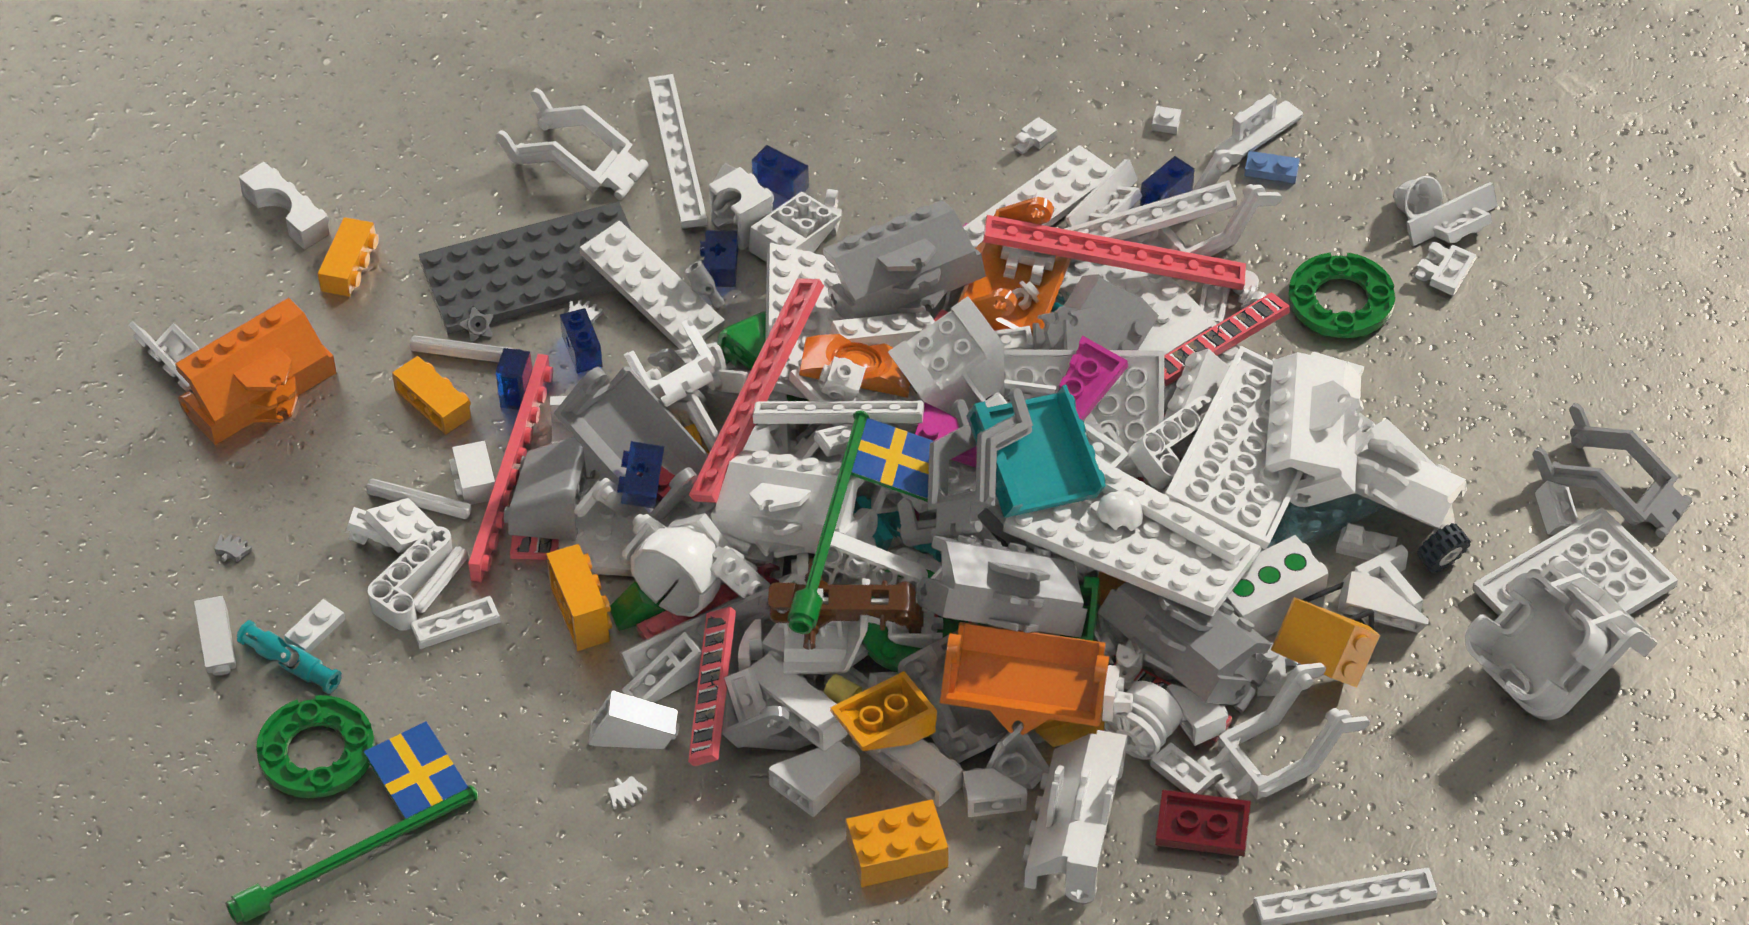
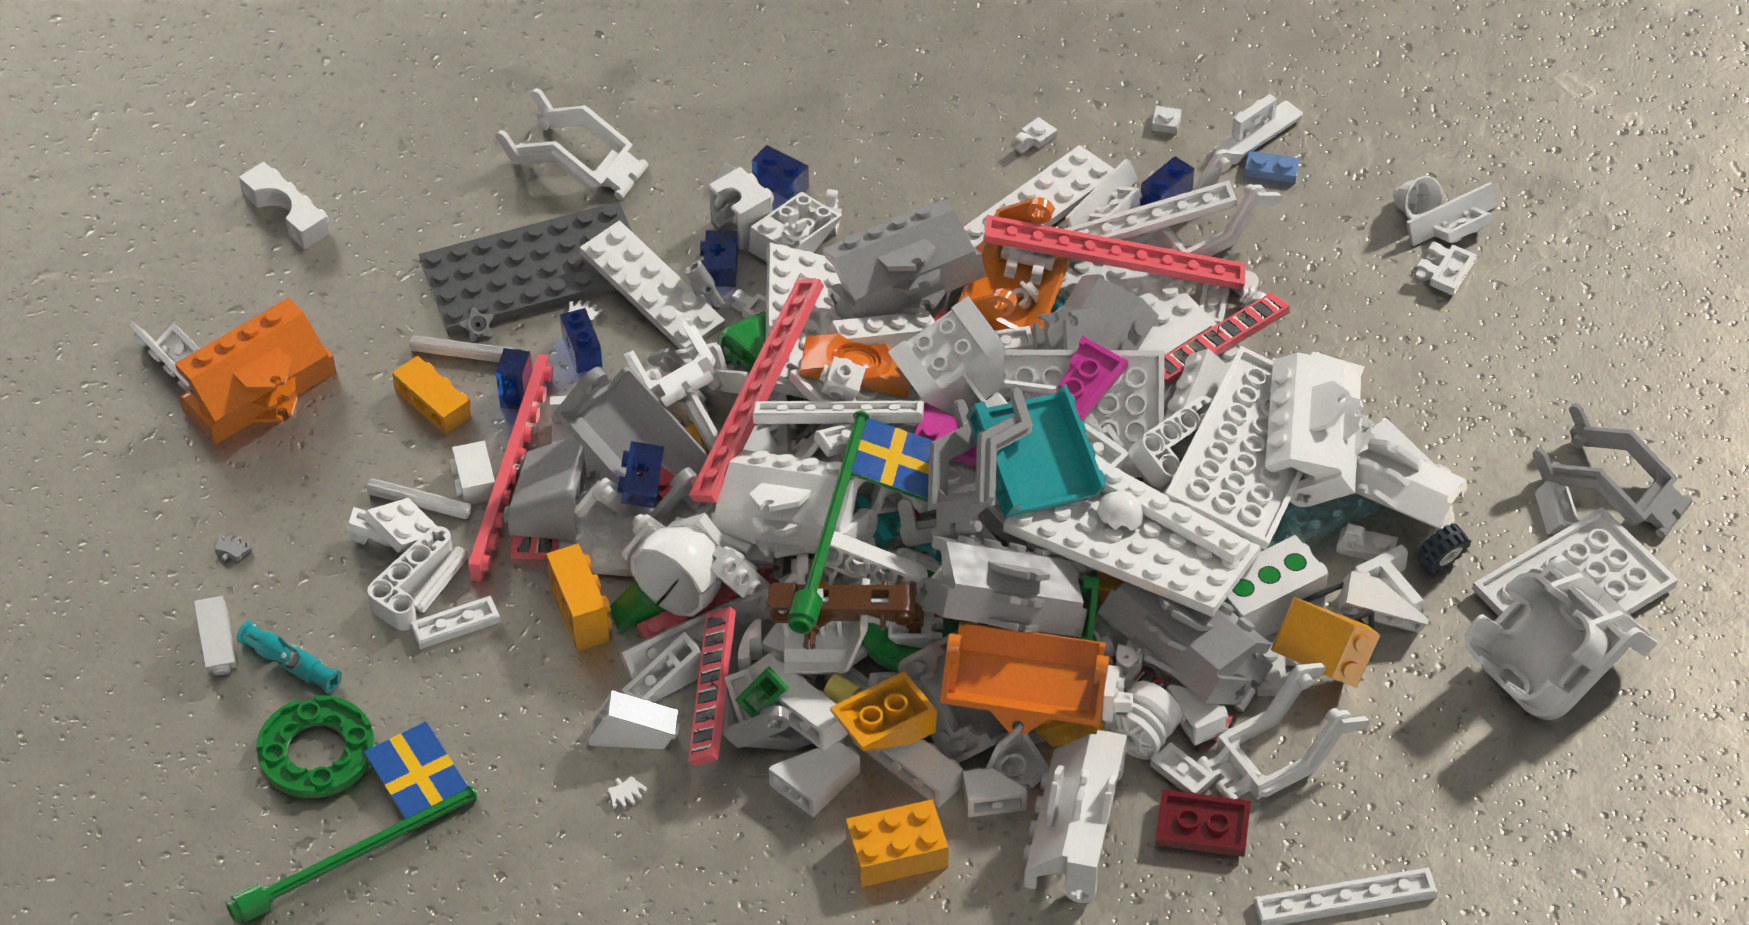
white plate [284,599,345,653] -> none
light orange brick [317,217,379,297] -> none
white plate [648,74,707,229] -> none
green plate [1288,252,1396,338] -> none
none -> white plate [732,289,766,318]
none -> green slope [735,666,789,718]
none -> white plate [783,211,810,241]

